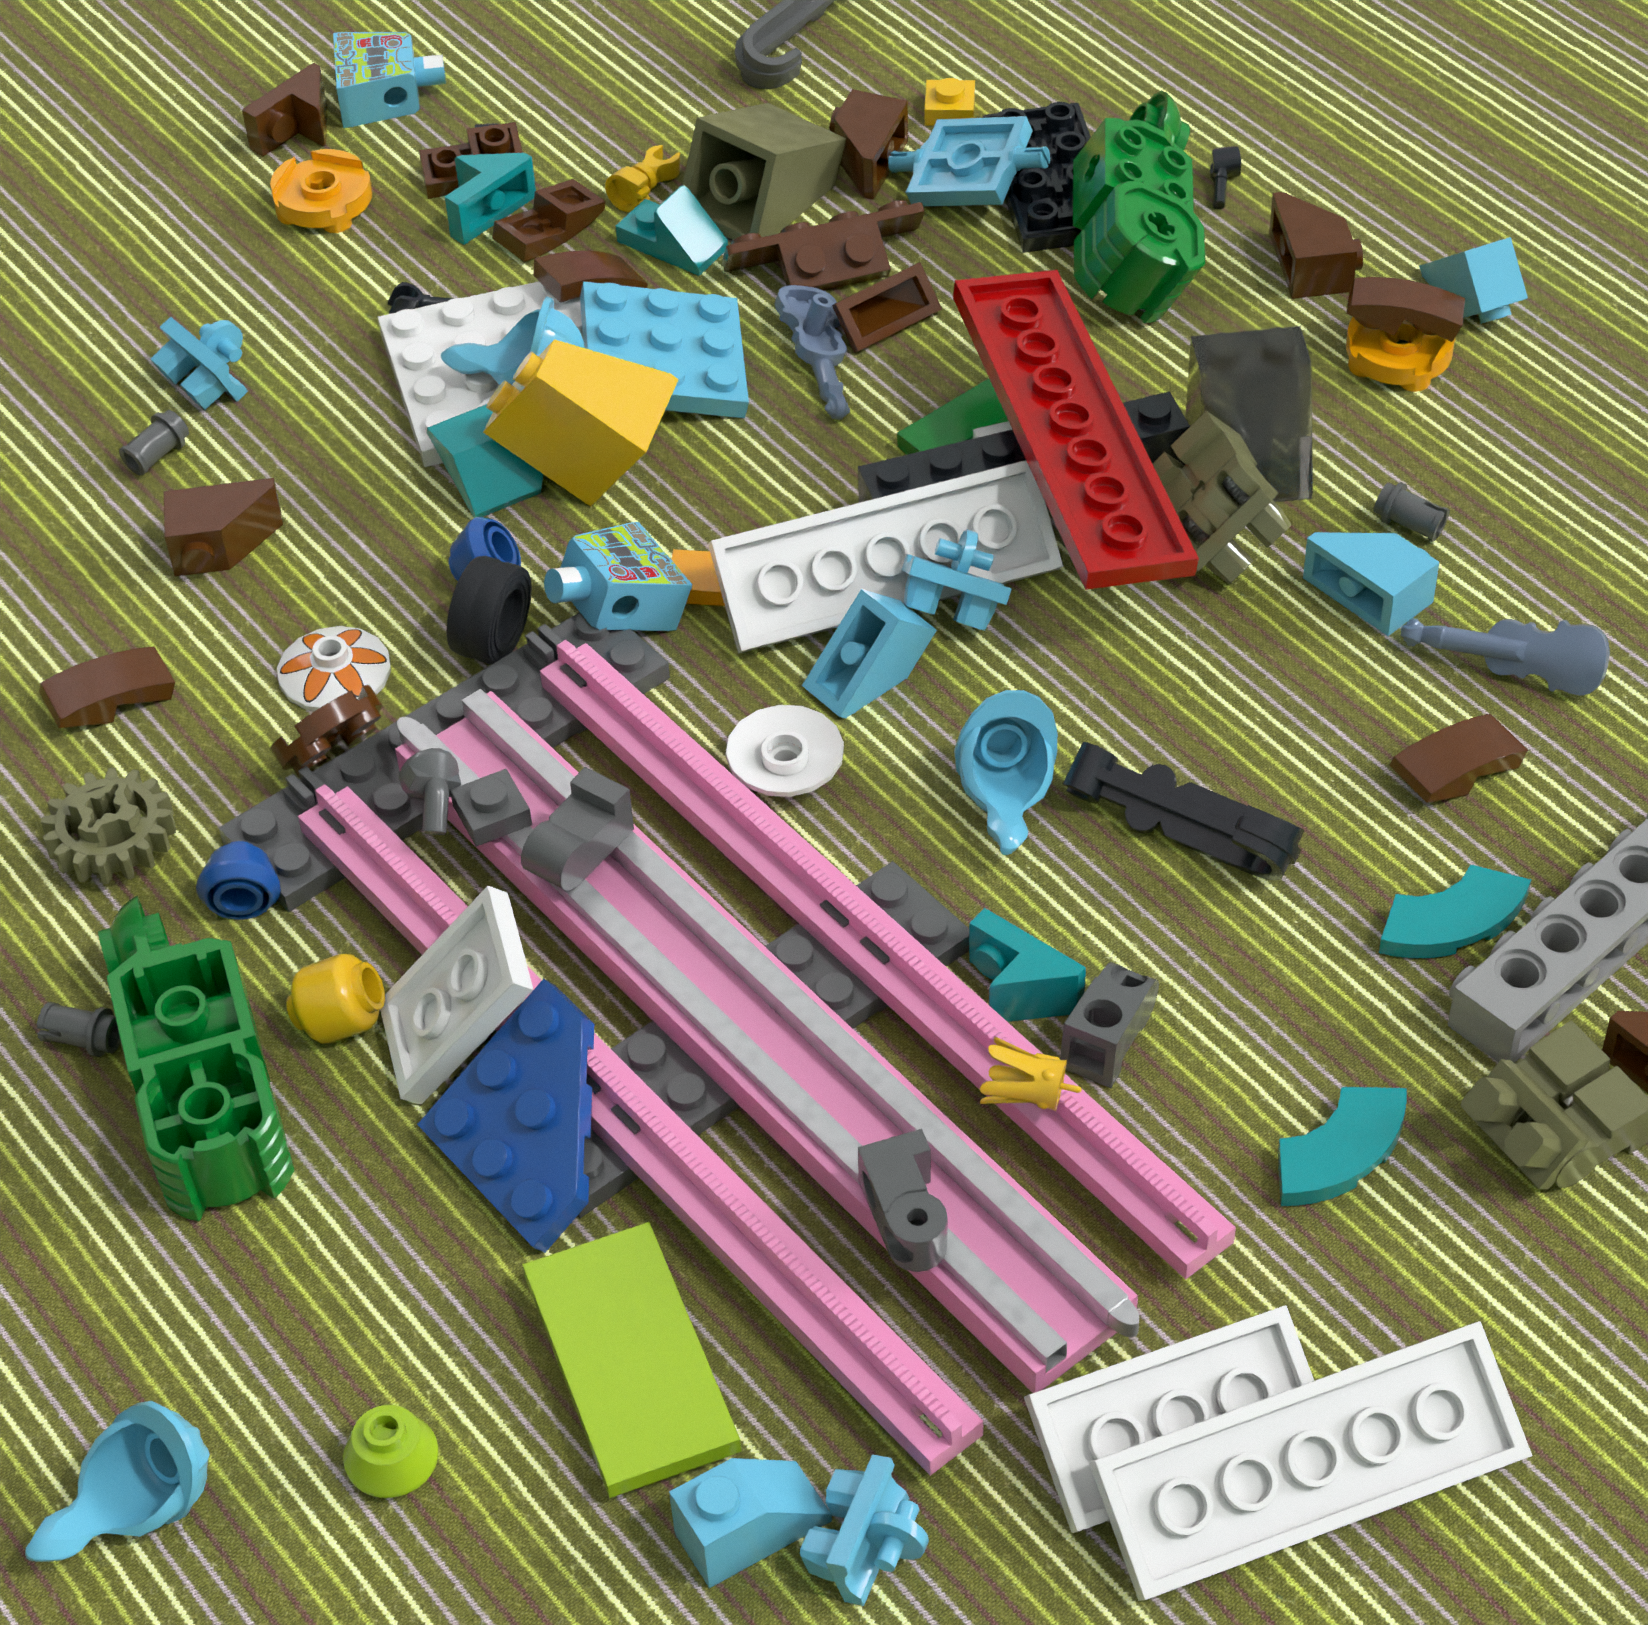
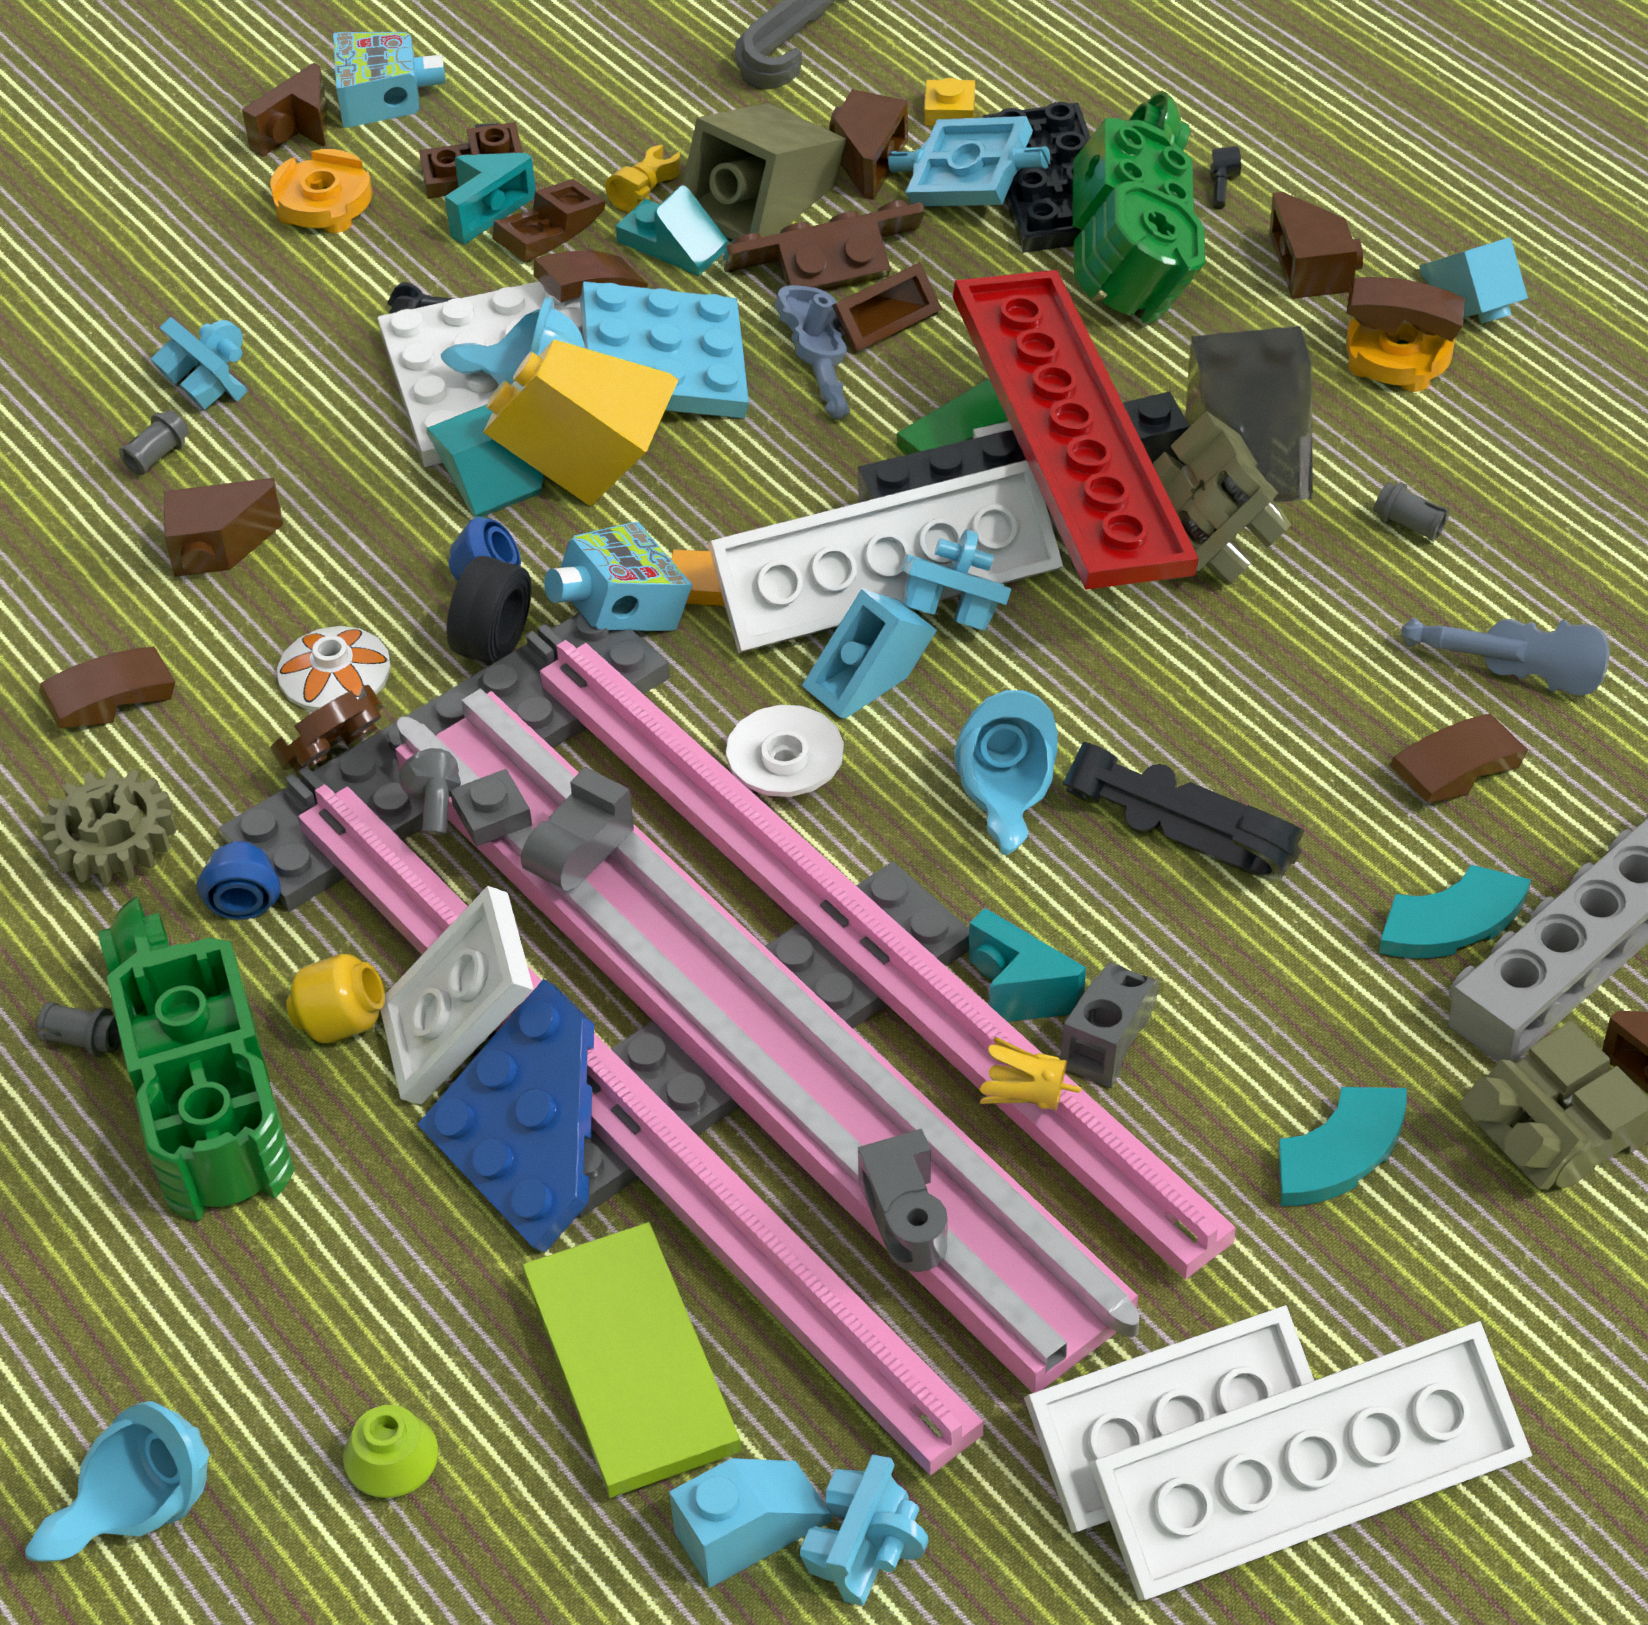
medium azure slope [1303,532,1439,636] -> none

